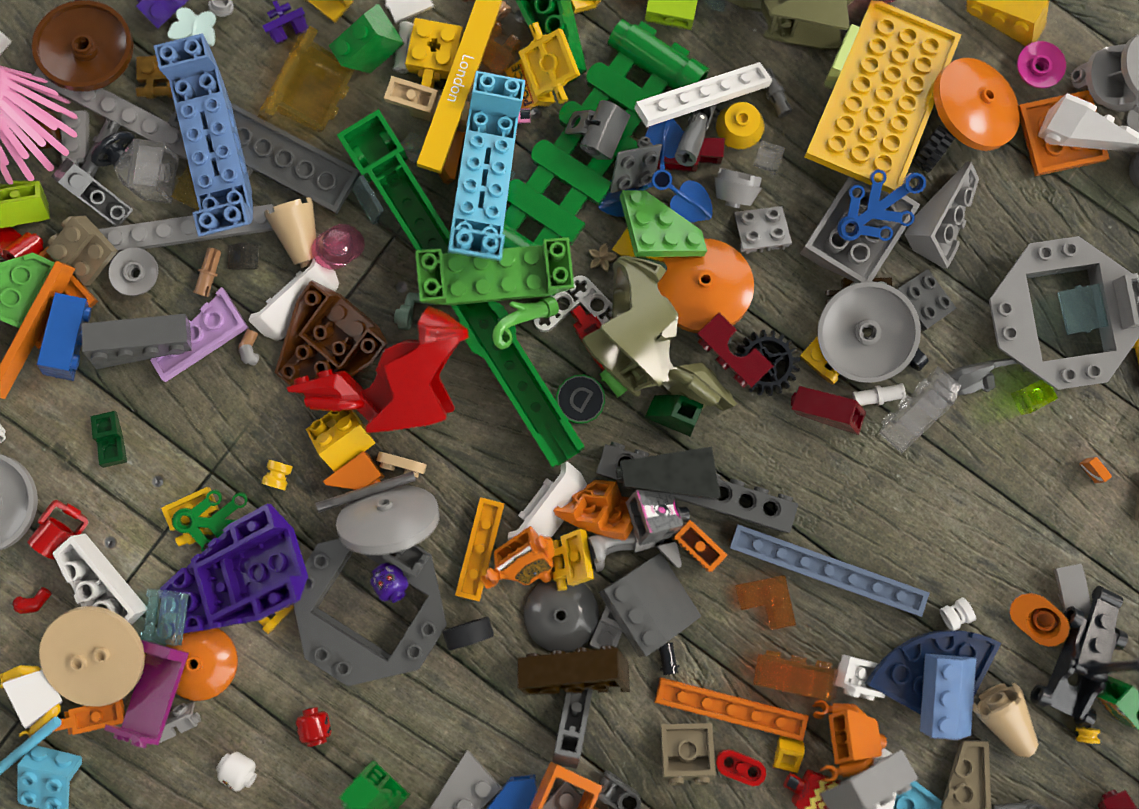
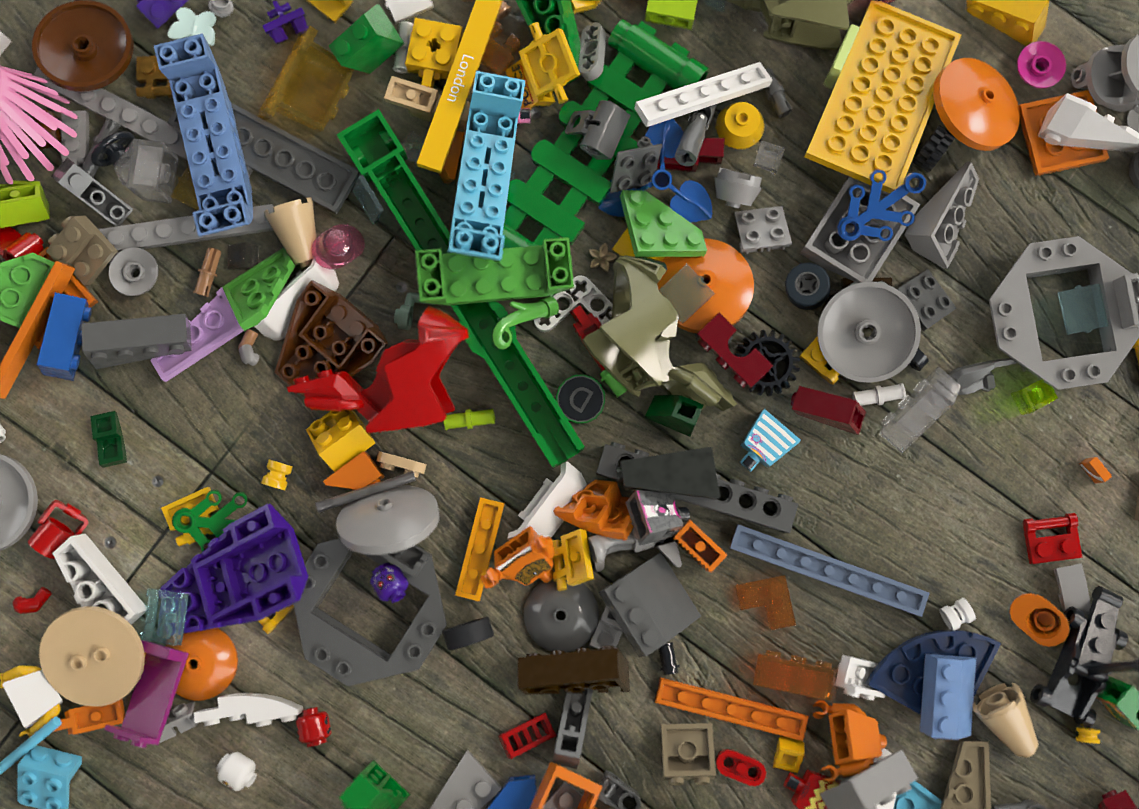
none -> white slope [194,693,303,727]
none -> bright green plate [222,248,295,331]
none -> lime pin [444,408,495,430]
none -> red slope [498,712,556,759]
none -> light grey beam [578,22,606,81]
none -> clear light blue piece [659,264,715,323]
none -> medium azure torso [740,409,801,472]
none -> black wheel [785,263,830,310]
none -> red plate [1023,513,1083,564]

